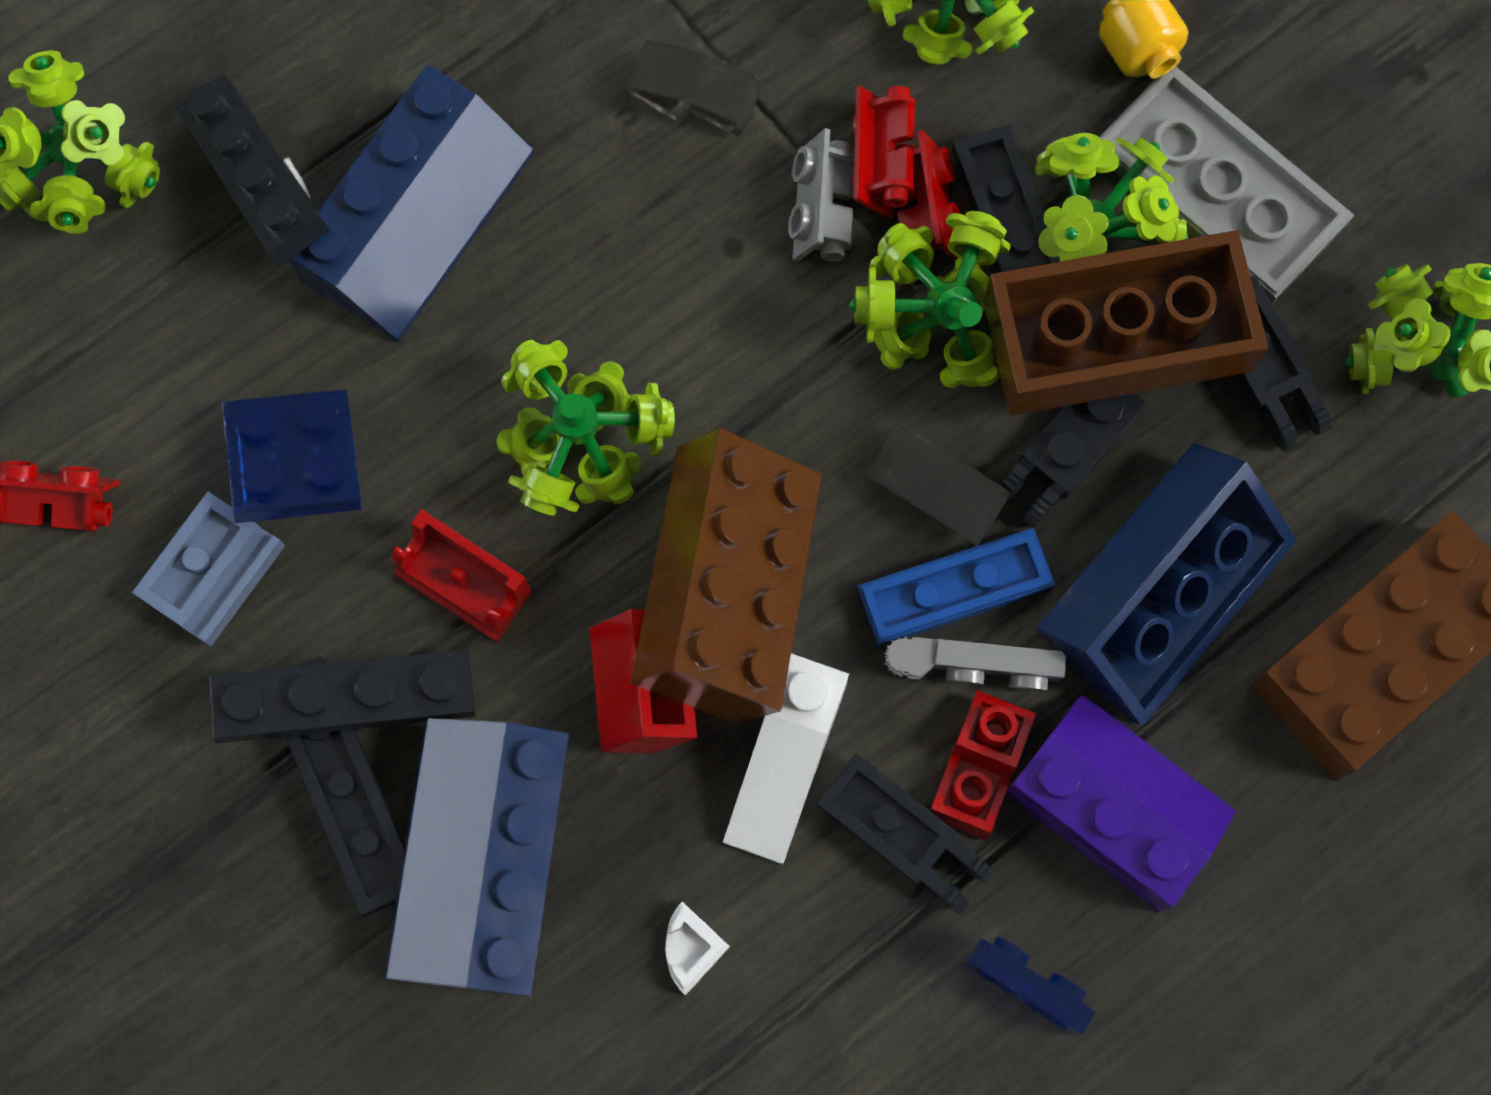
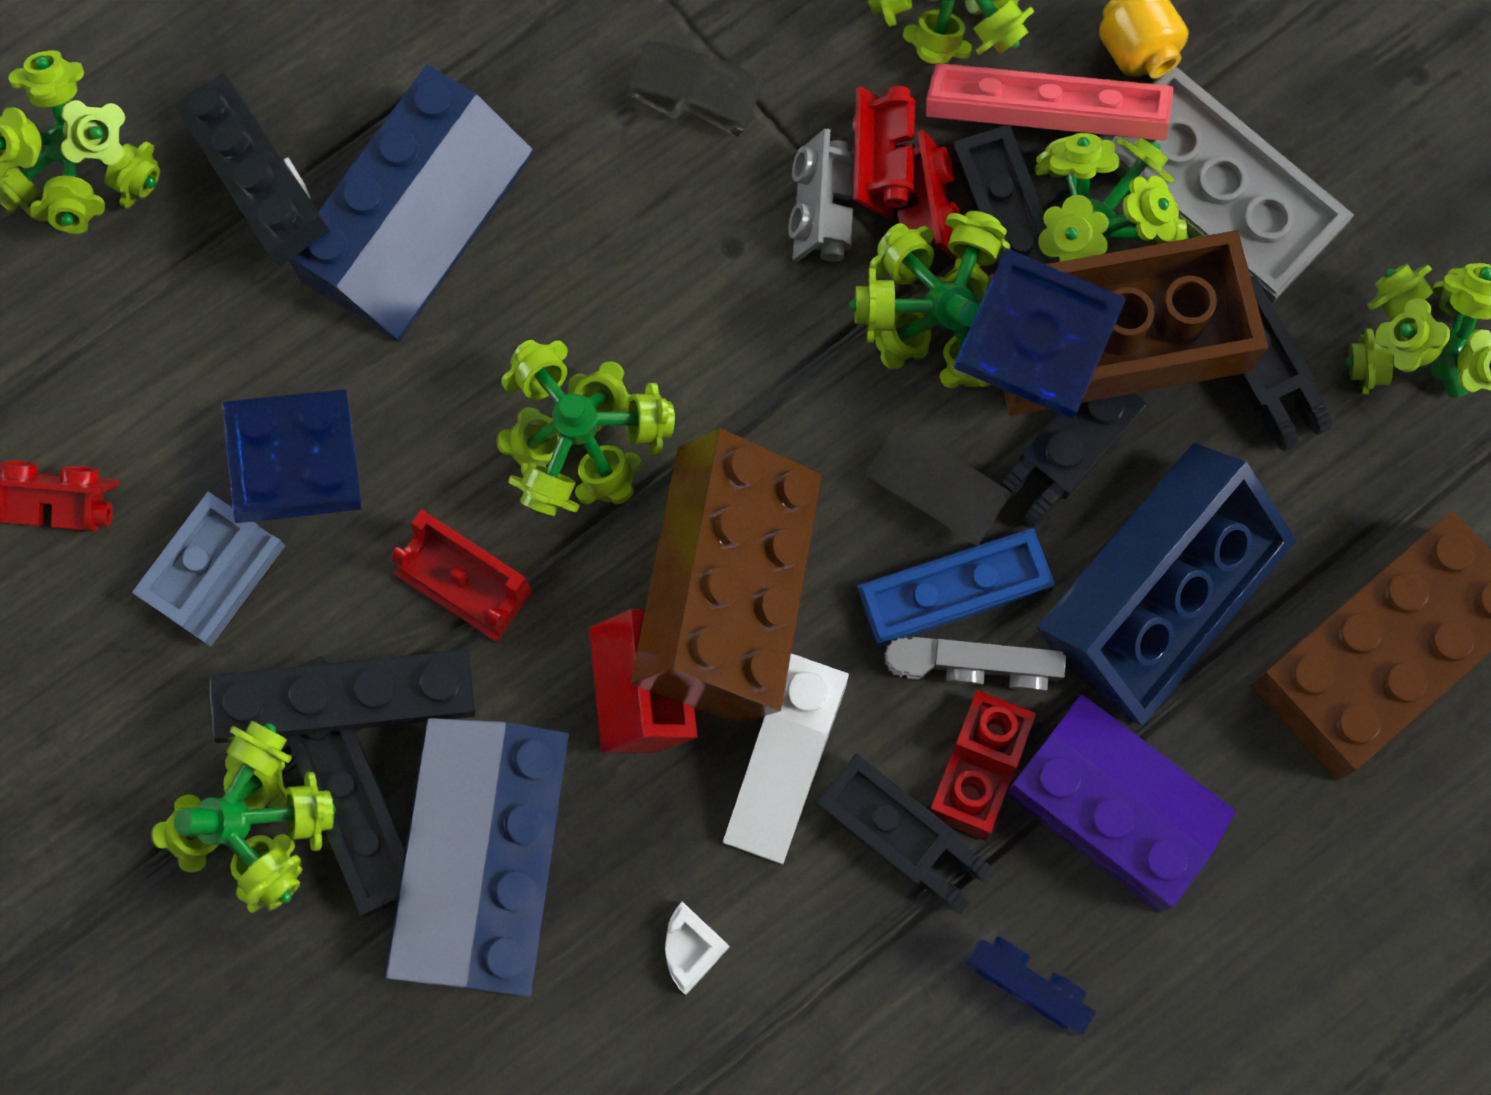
none -> lime plant [151,721,336,913]
none -> coral tile [926,63,1174,141]
none -> clear blue plate [954,248,1126,419]

